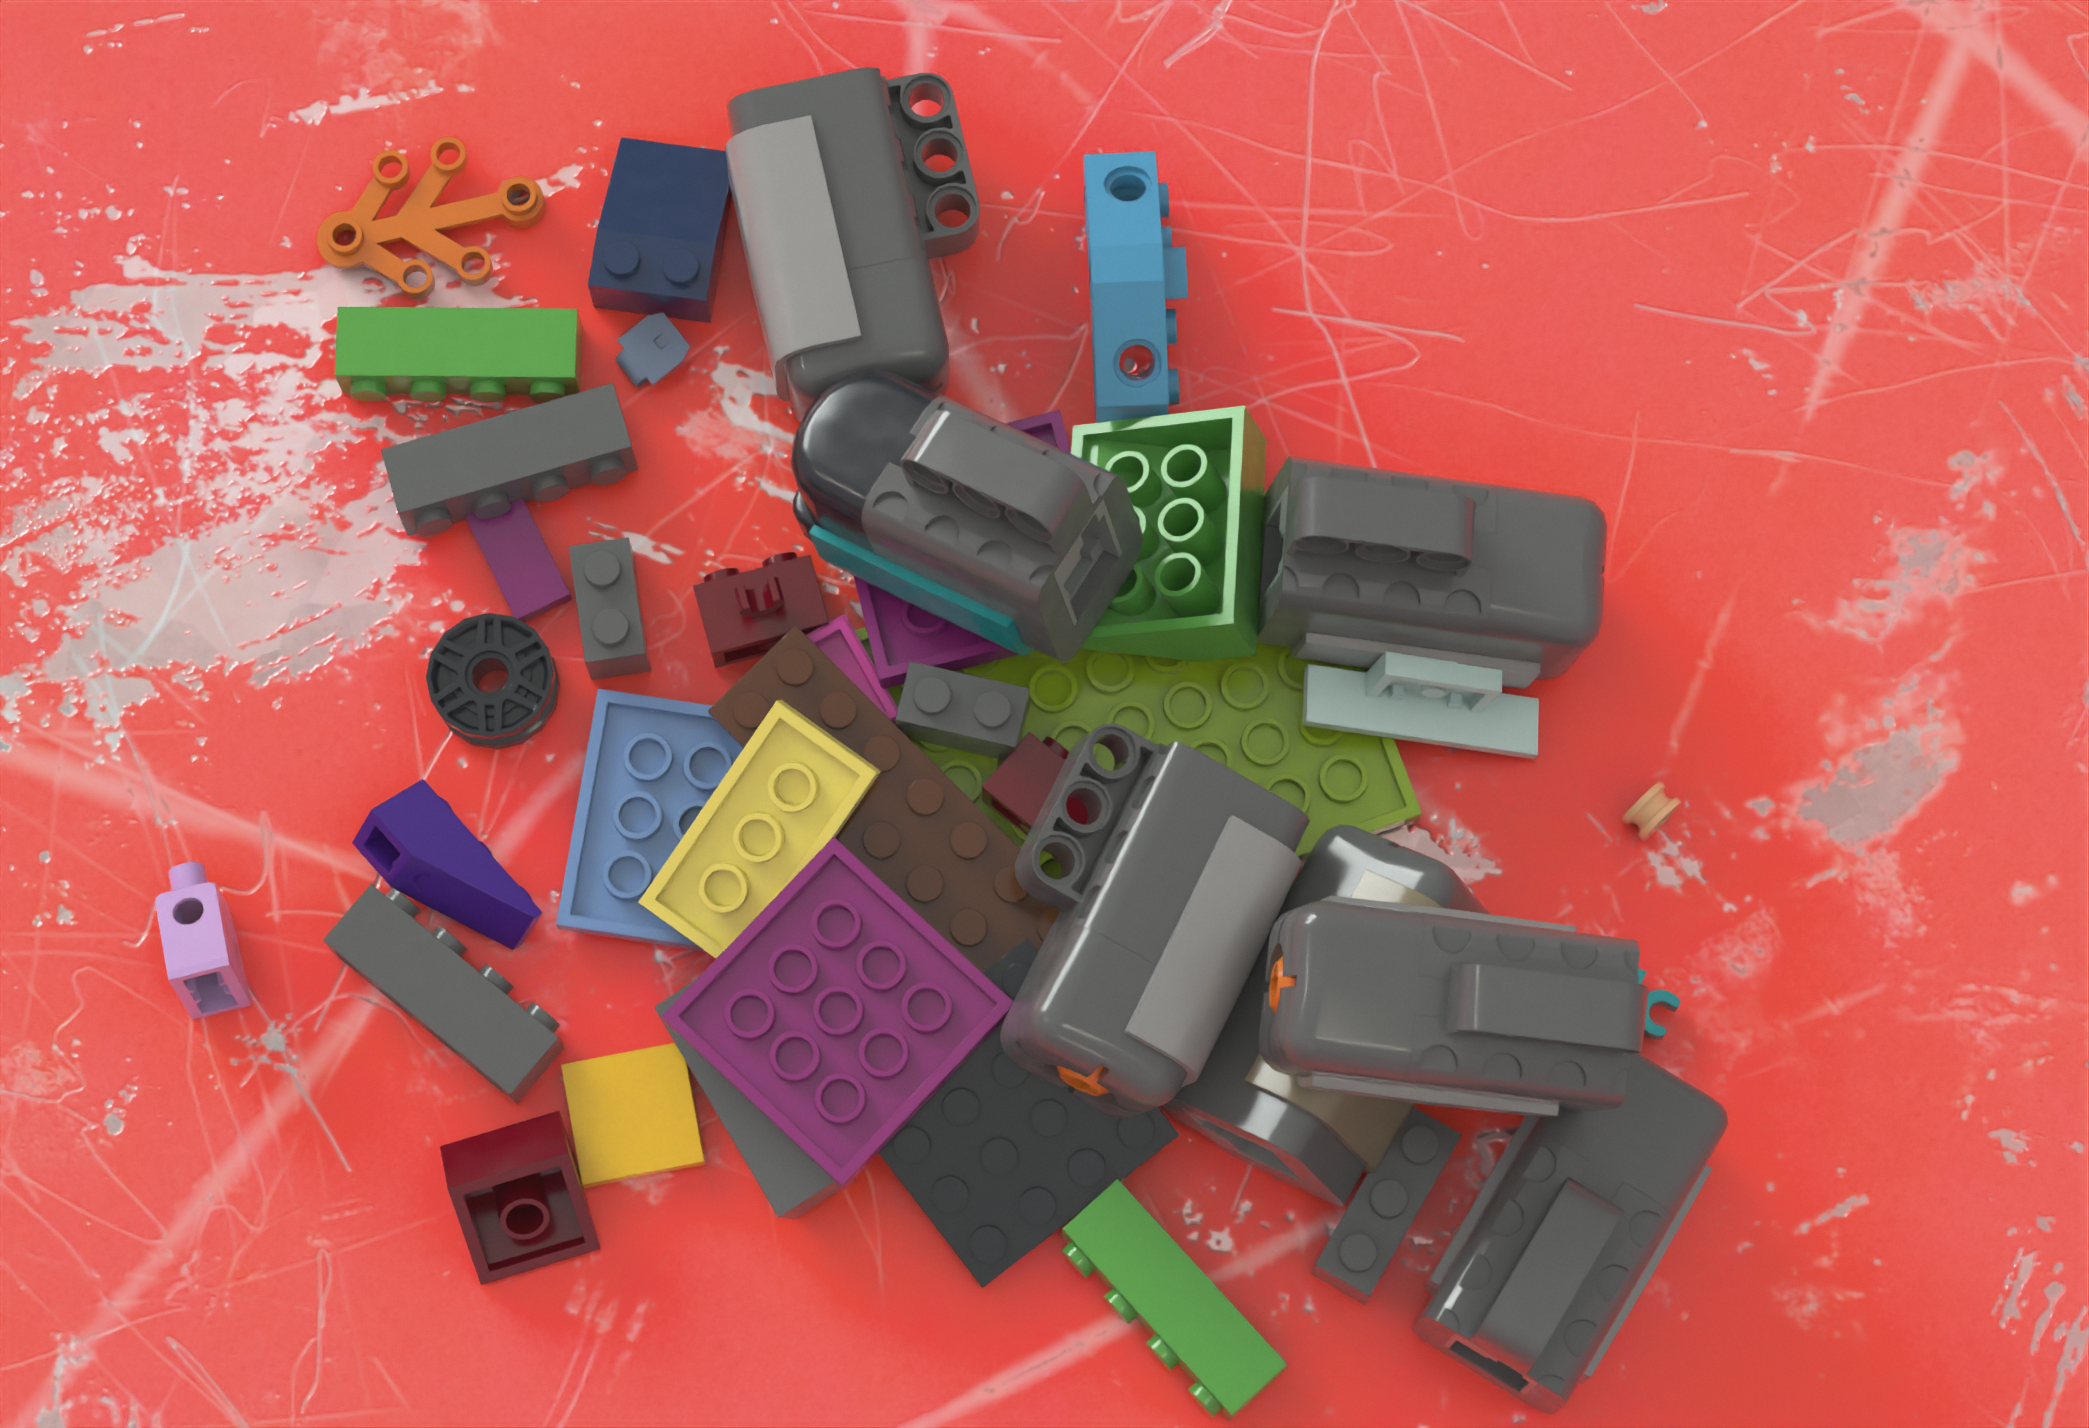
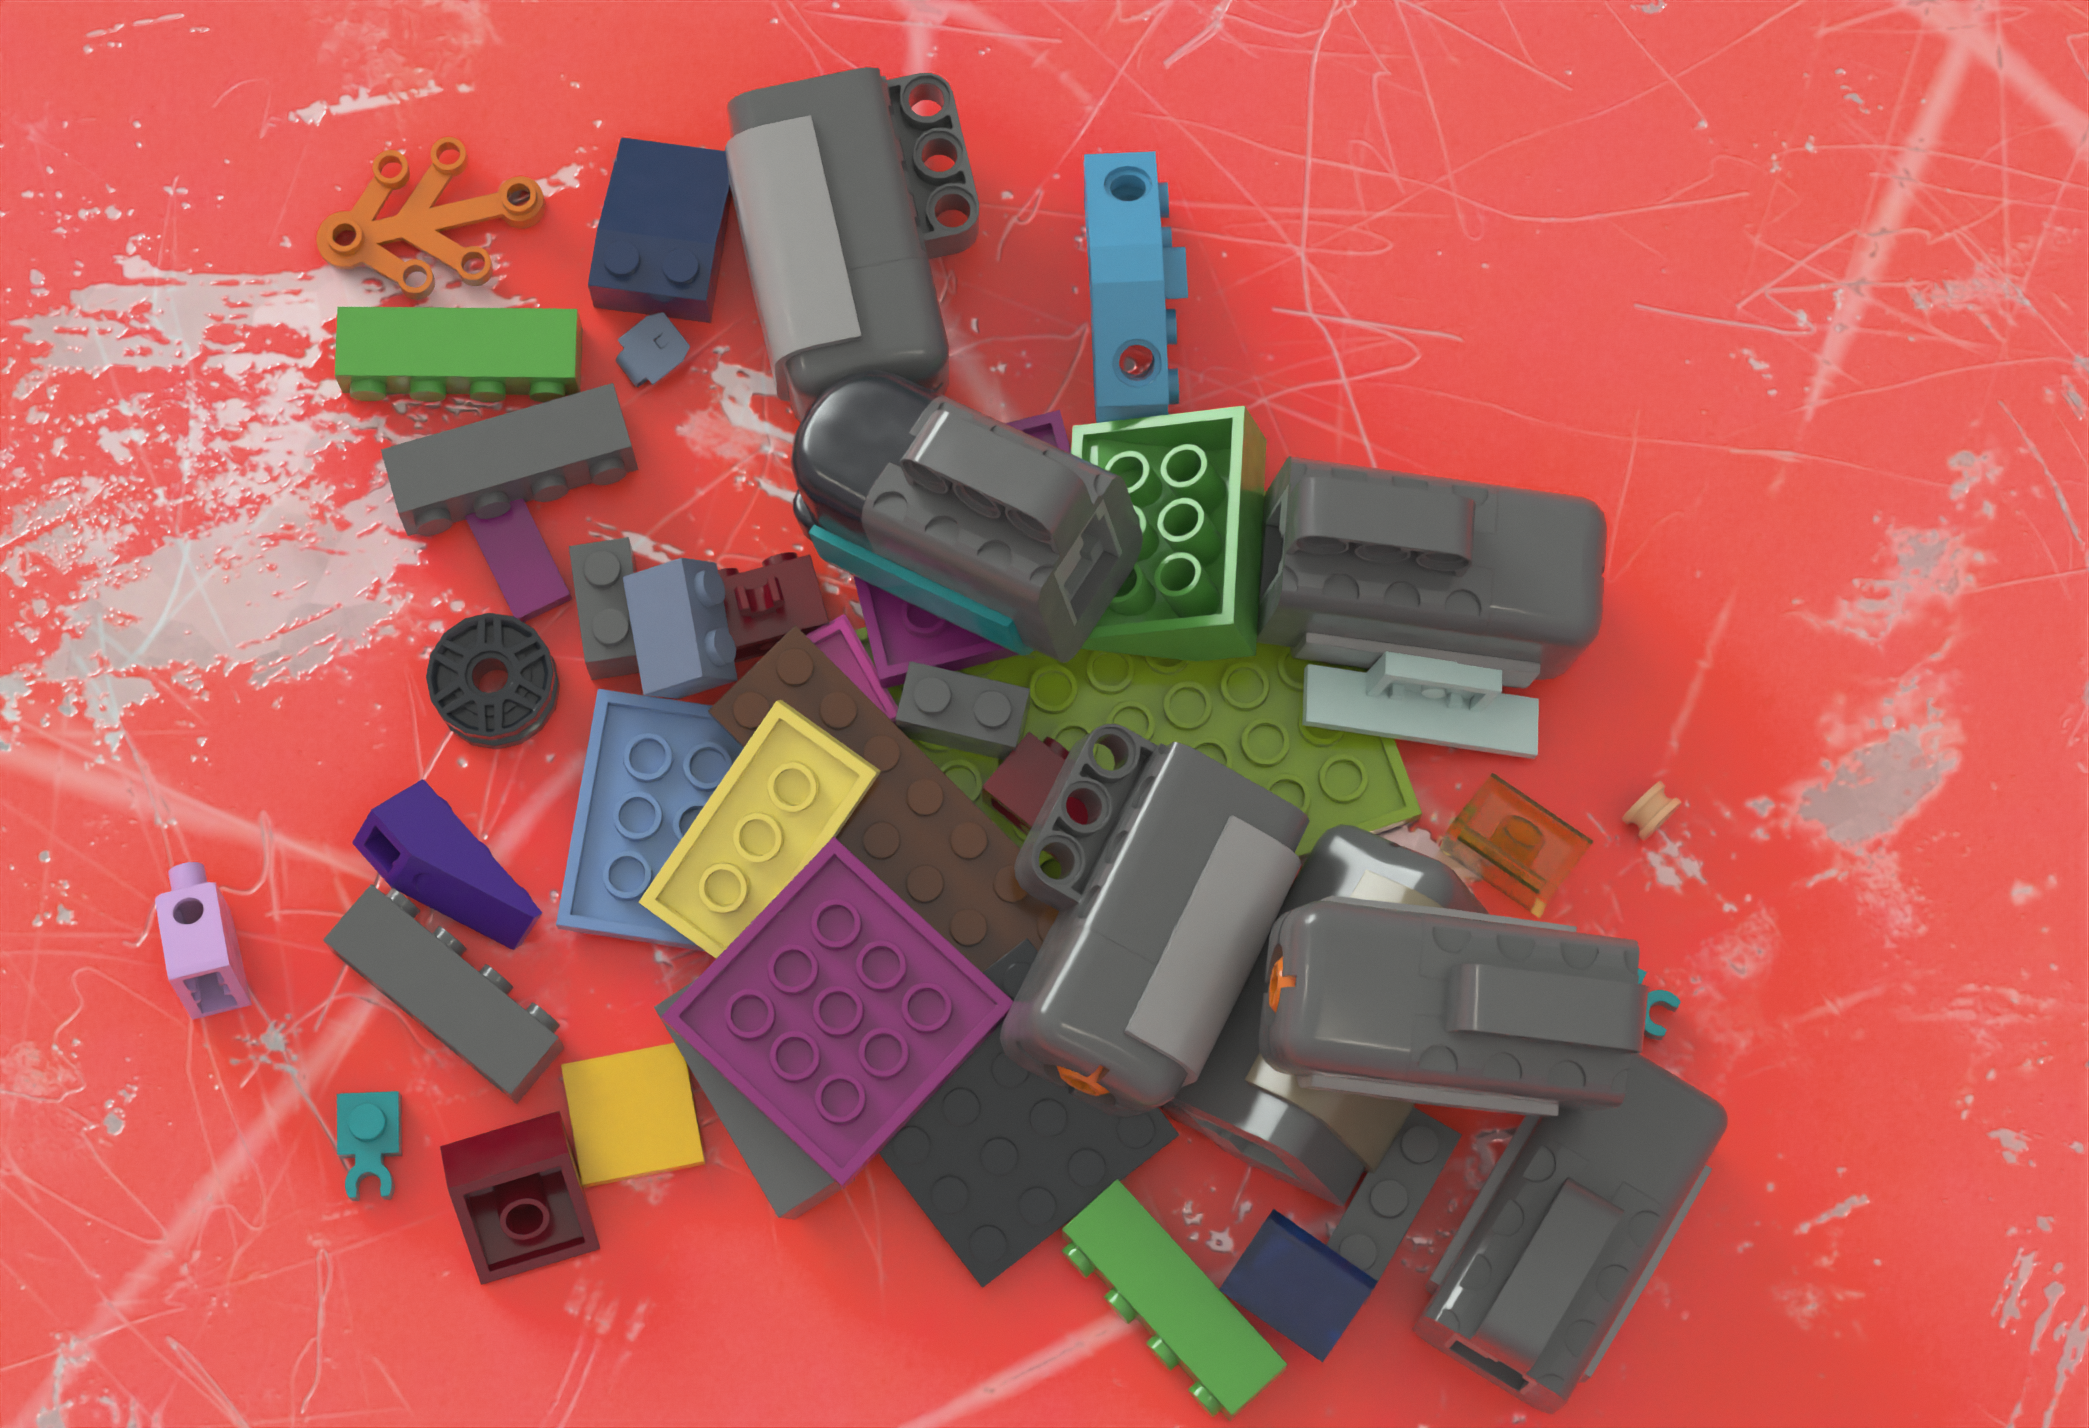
none -> teal plate [337,1091,402,1201]
none -> sand blue brick [623,558,738,699]
none -> clear blue slope [1219,1209,1378,1362]
none -> slope [1439,773,1593,918]

